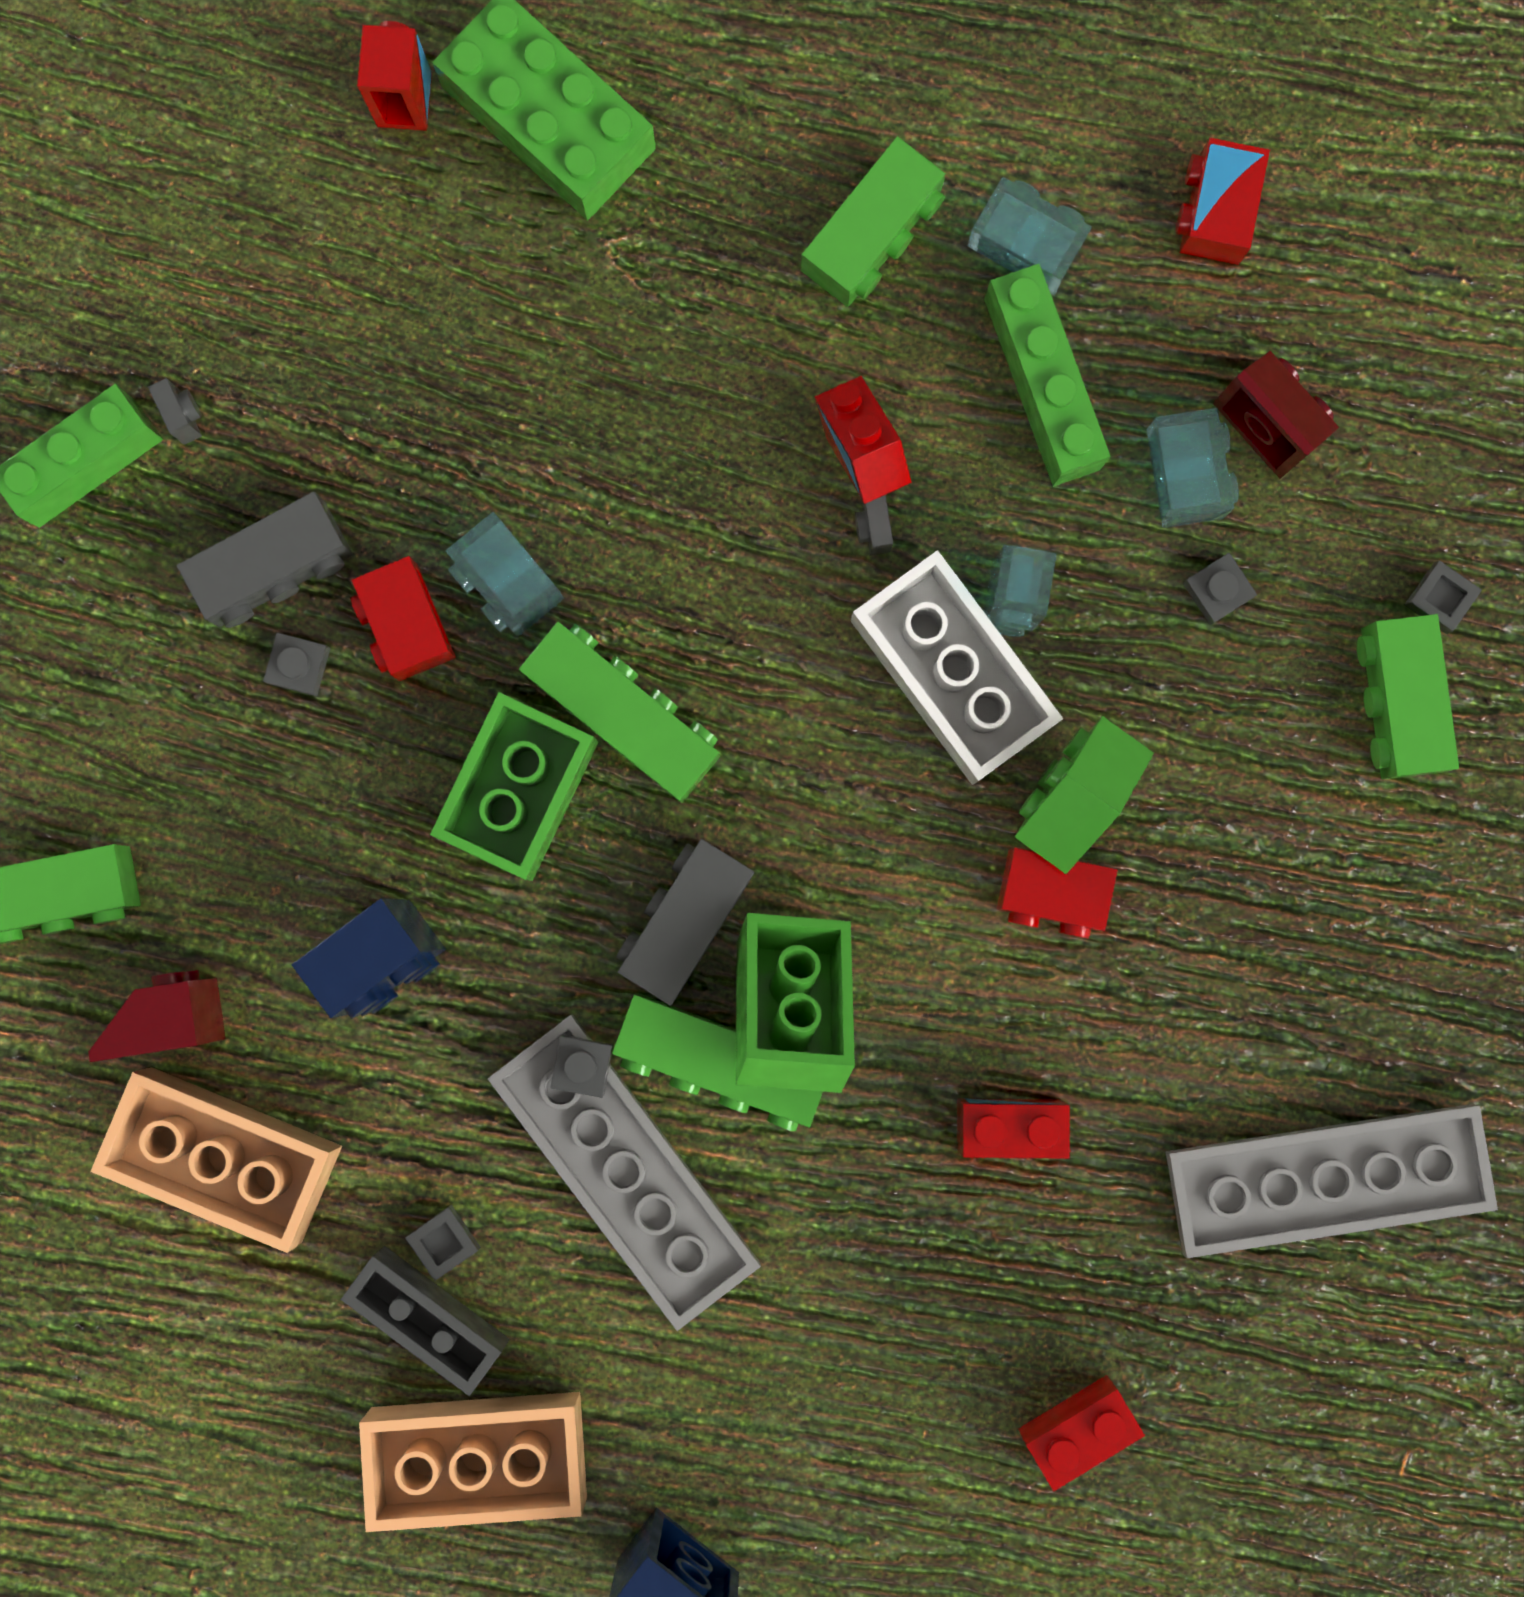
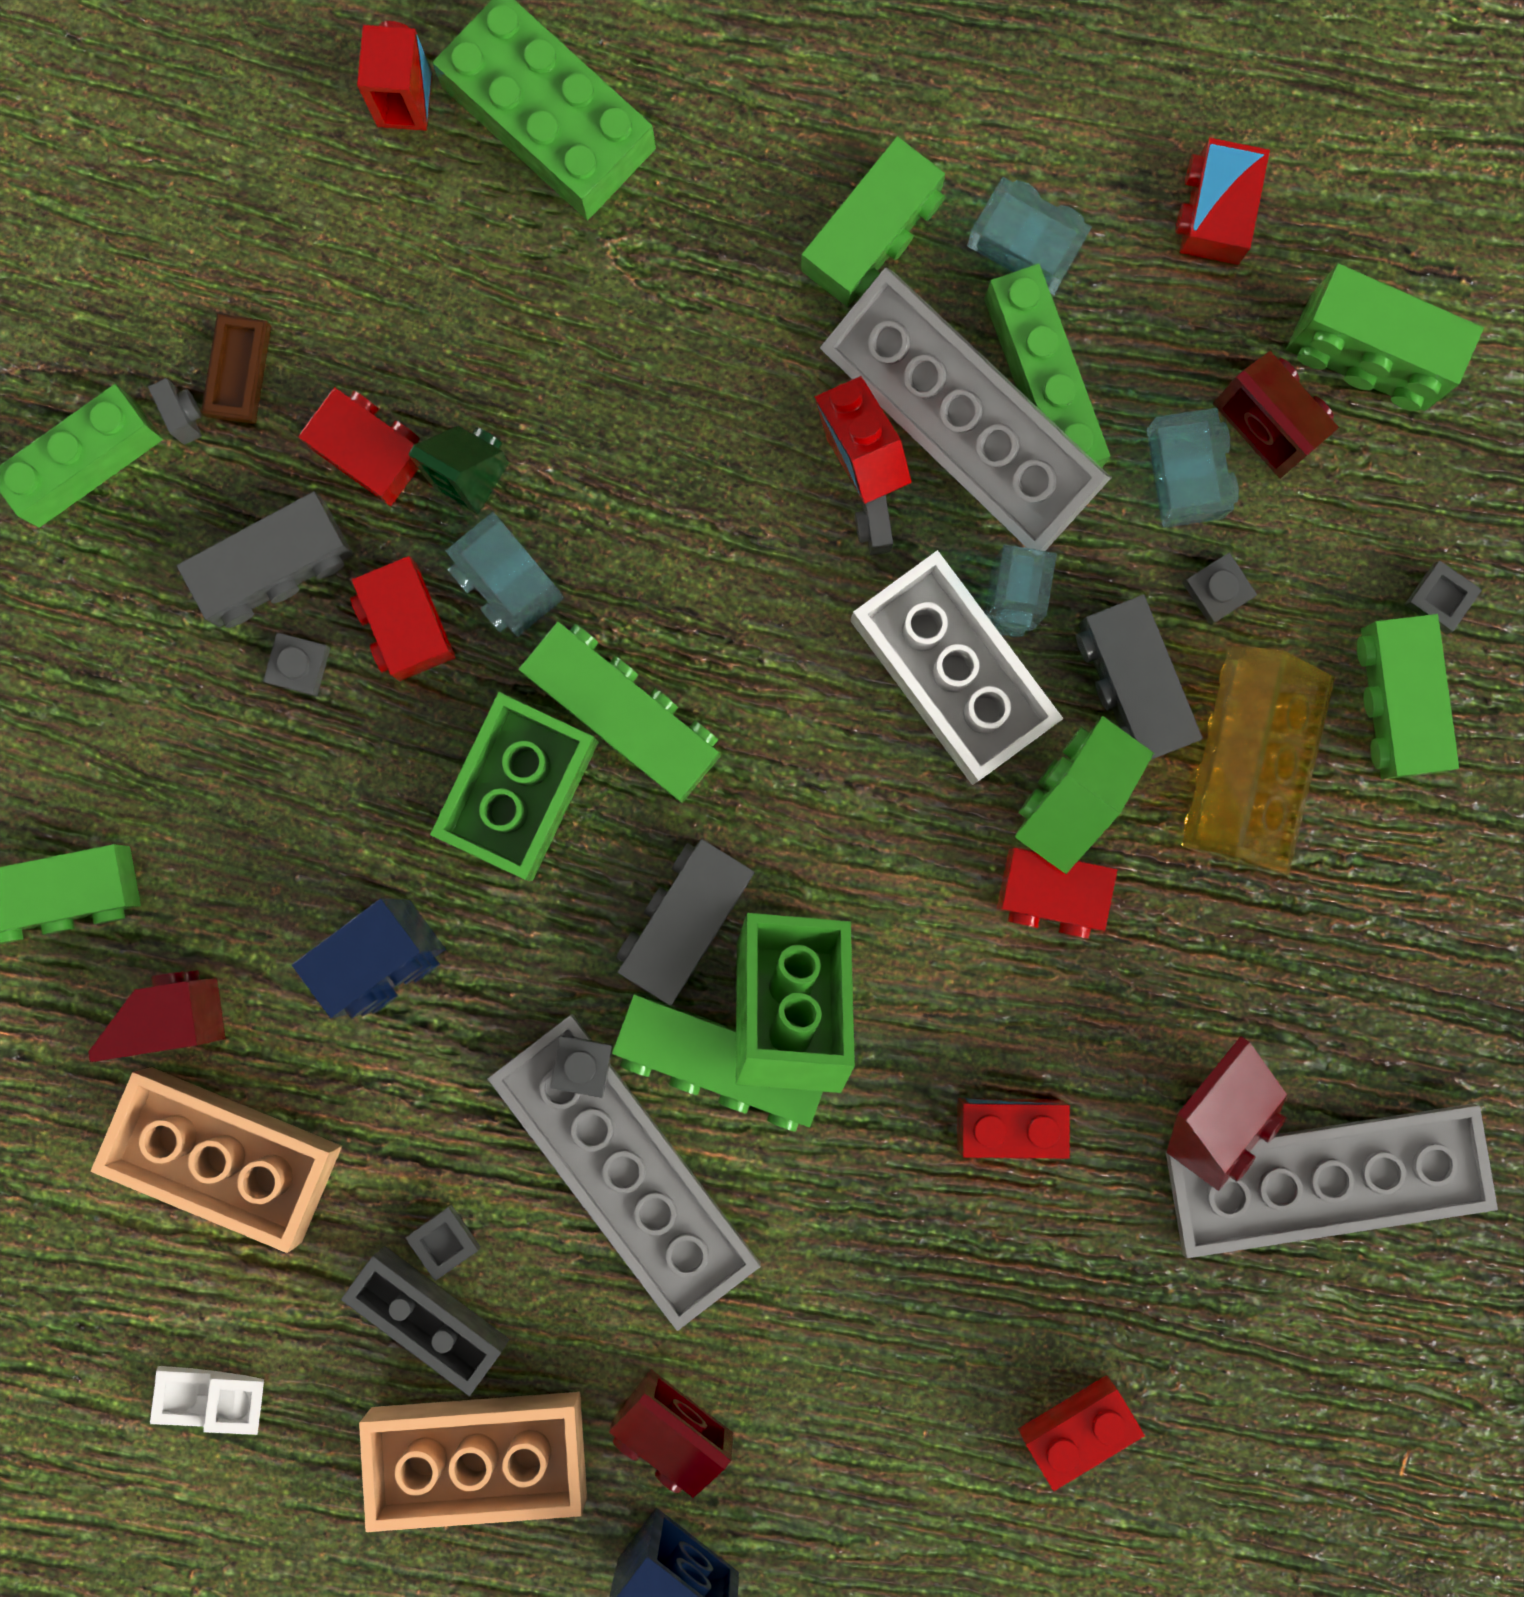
none -> white slope [150,1366,264,1435]
none -> reddish brown tile [201,314,272,424]
none -> red brick [298,387,420,507]
none -> dark green slope [408,426,509,514]
none -> dark red slope [609,1369,733,1498]
none -> light grey plate [820,267,1112,556]
none -> dark grey brick [1076,594,1203,760]
none -> slope [1166,1036,1287,1191]
none -> clear yellow slope [1182,646,1335,876]
none -> bright green brick [1286,263,1484,411]

